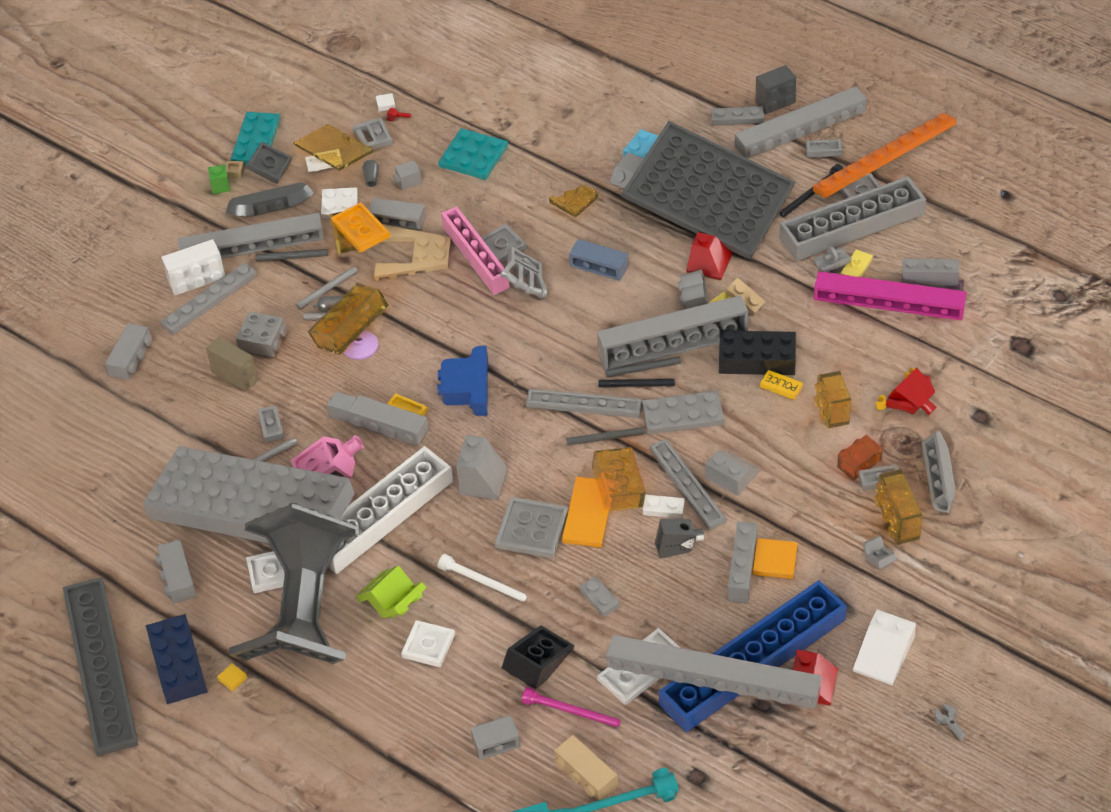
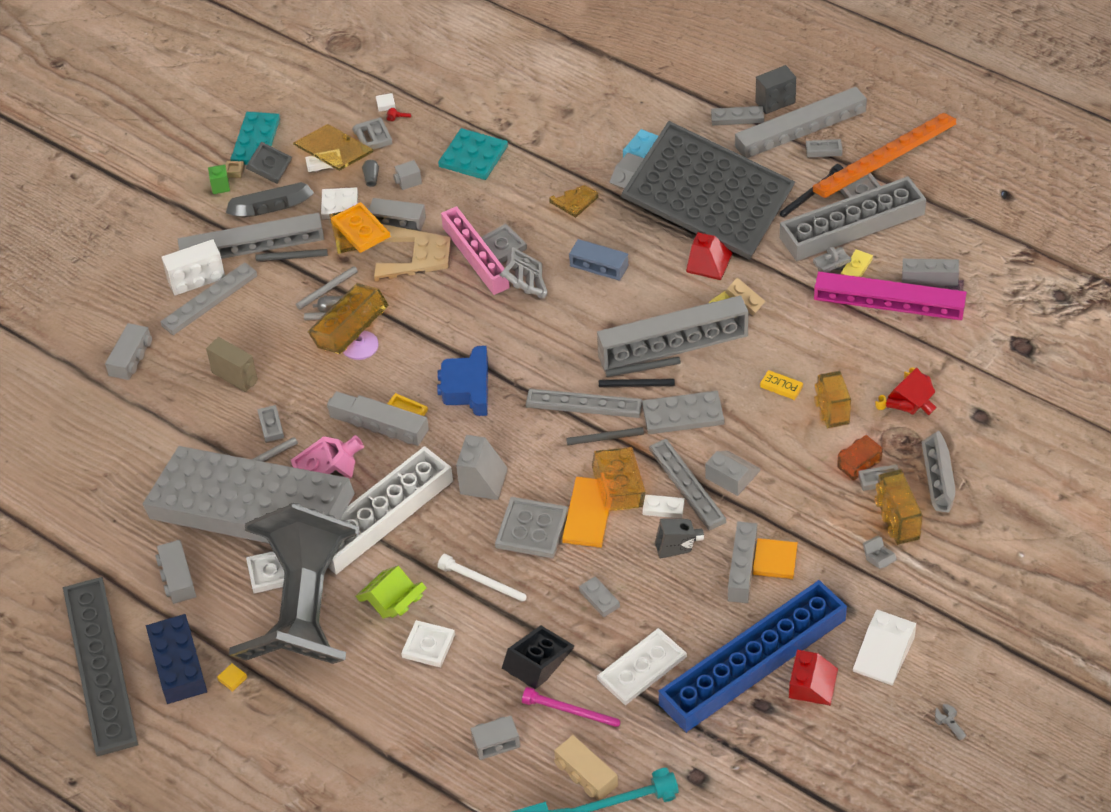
light grey brick [236,312,287,357] -> none
light grey brick [606,635,822,709] -> none
light grey brick [678,270,709,309] -> none
black brick [719,330,796,375] -> none

